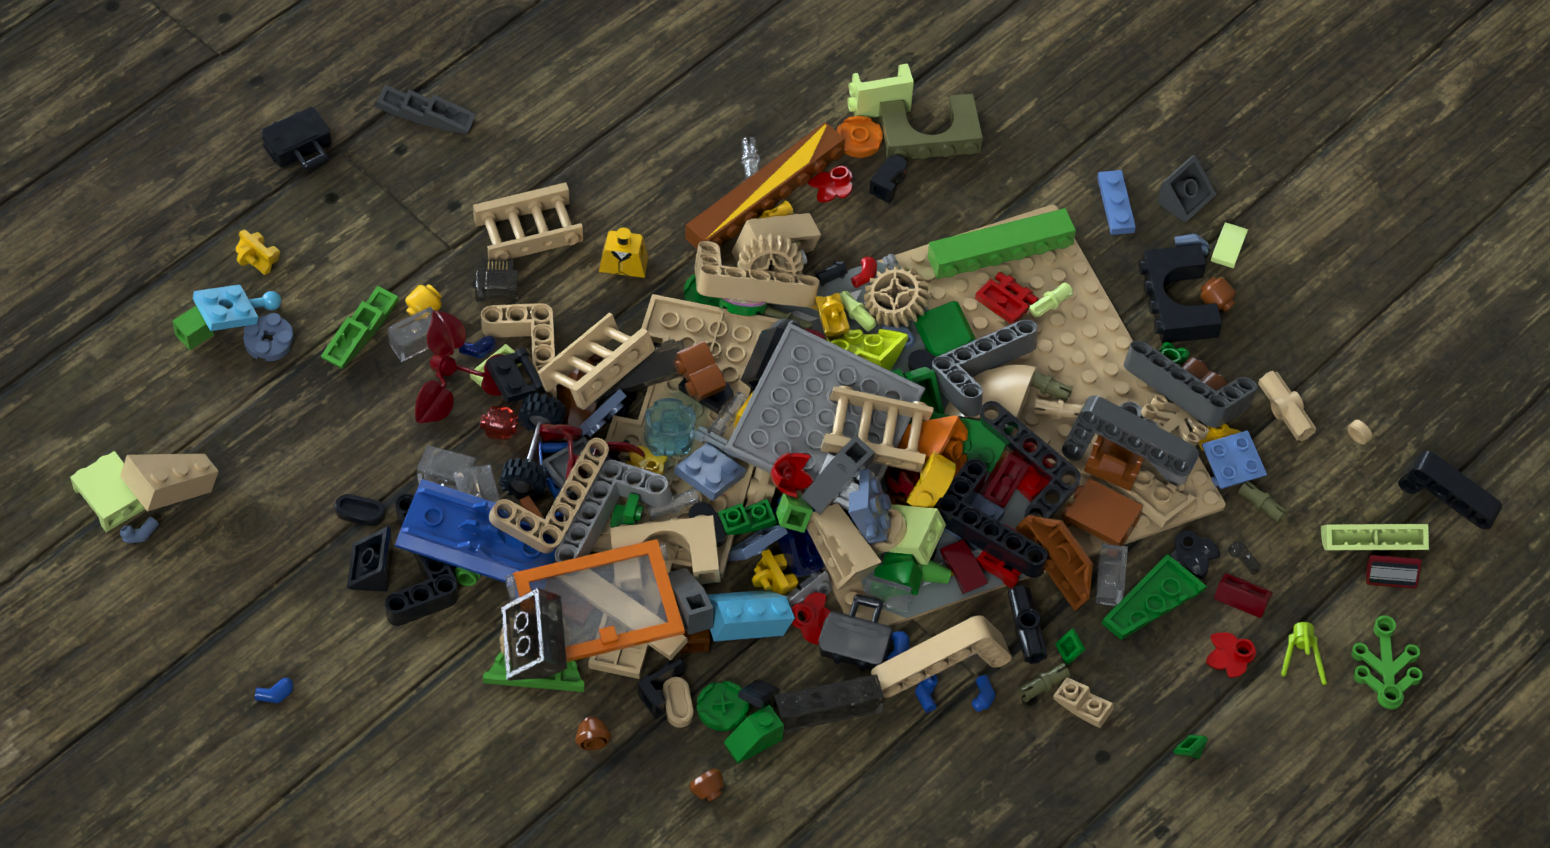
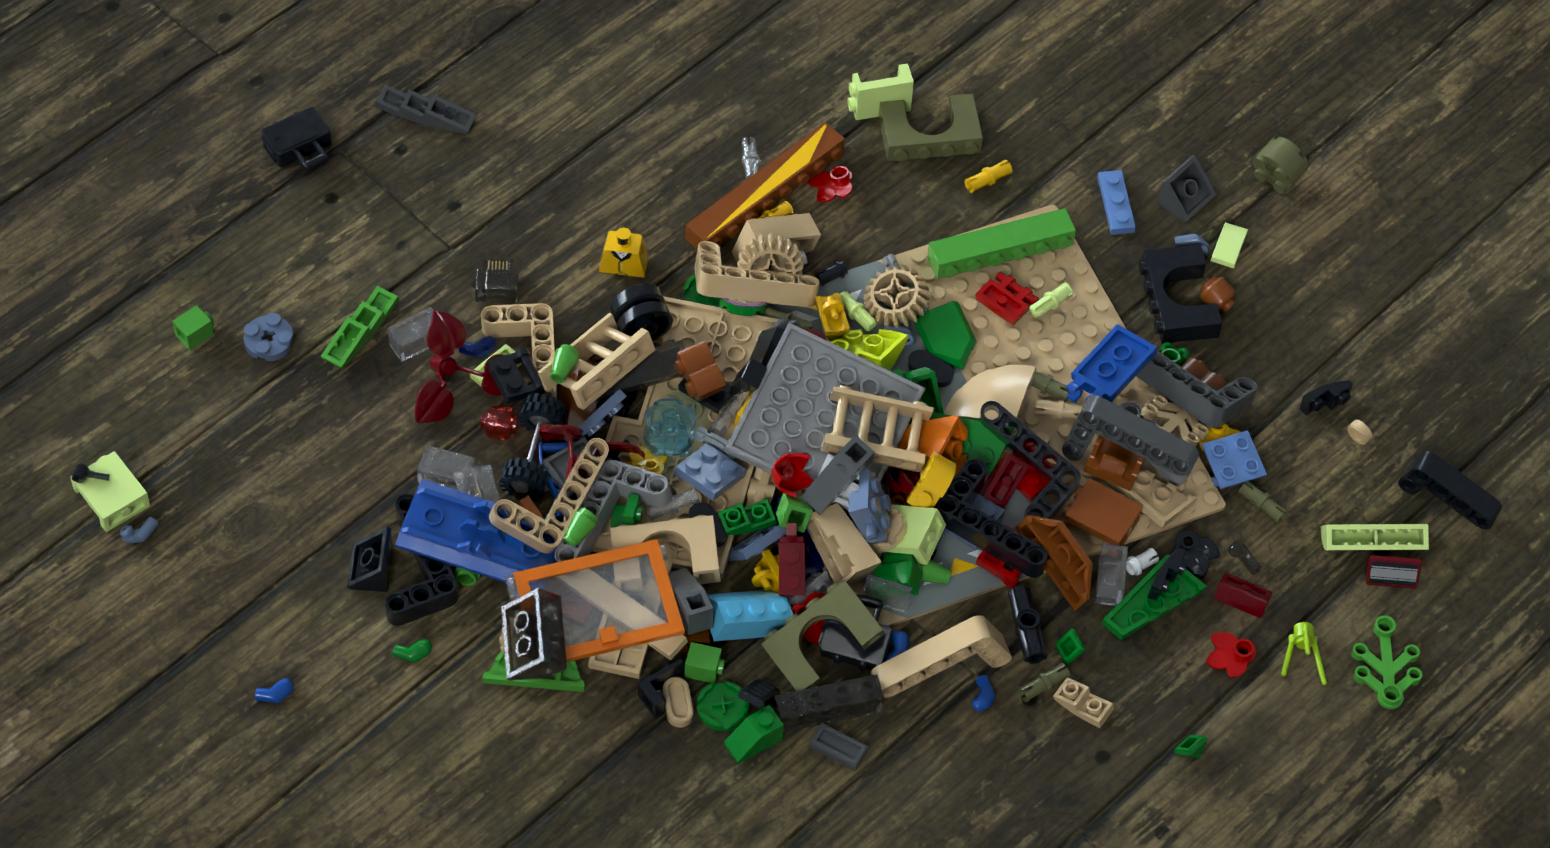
tan wedge [120,454,219,511] -> none
medium azure plate [193,285,282,331] -> none
yellow hips [236,229,280,275] -> none
black tile [335,494,385,526] -> none
yellow head [405,284,442,321] -> none
tan fence [473,182,583,264] -> none
dark orange cone [575,717,612,750] -> none
dark orange cone [689,768,724,802] -> none
orange tile [837,116,883,158] -> none
red arm [851,256,877,288] -> none
black leg [869,155,907,204] -> none
blue arm [915,675,938,713] -> none
dark grey beam [932,320,1037,417] -> none
dark red slope [940,540,988,595] -> none
tan piece [1258,371,1316,442] -> none
none -> black hand [71,463,110,483]
none -> green arm [392,639,432,663]
none -> bright green cone [550,344,579,383]
none -> bright green cone [563,507,598,548]
none -> black wheel [610,284,673,342]
none -> bright green brick [685,642,726,683]
none -> black slope [729,359,767,395]
none -> olive arch [761,581,885,698]
none -> dark red hinge [779,523,805,596]
none -> dark grey tile [809,723,869,771]
none -> yellow pin [965,160,1013,193]
none -> blue tile [1066,324,1157,403]
none -> white pin [1125,548,1159,575]
none -> black slope [1147,548,1187,601]
none -> olive brick [1253,137,1309,194]
none -> black slope [1300,381,1353,415]

